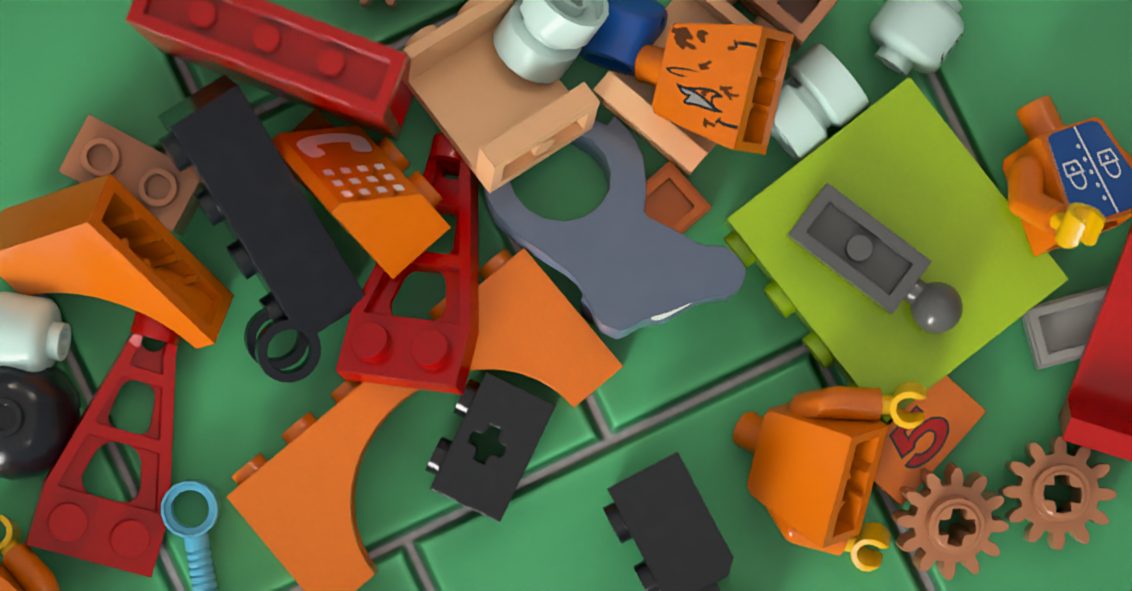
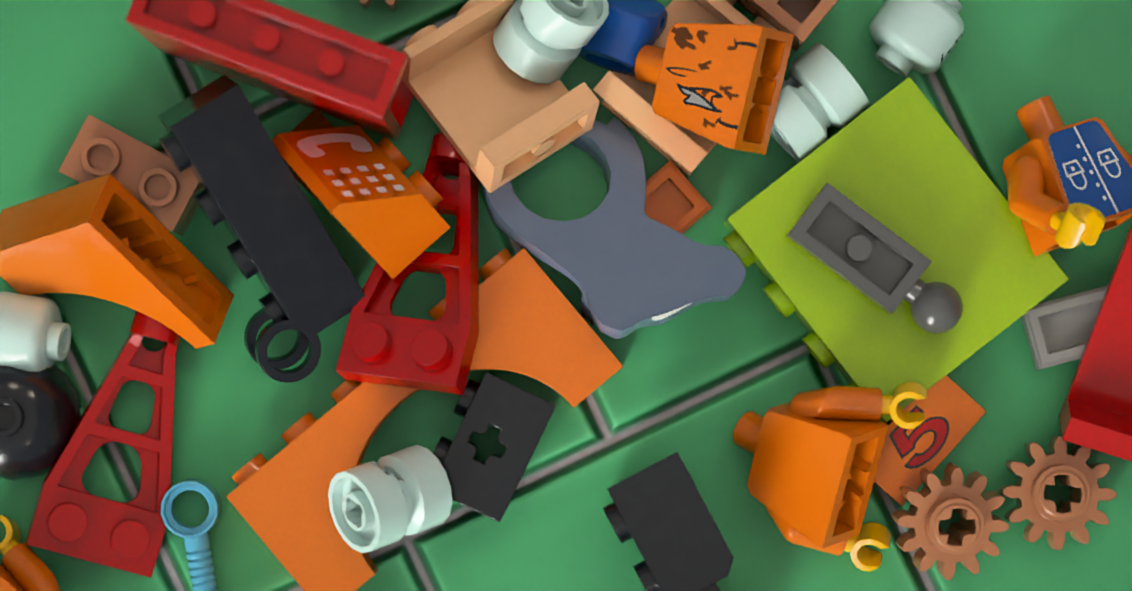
none -> light aqua wheel [328,445,452,553]

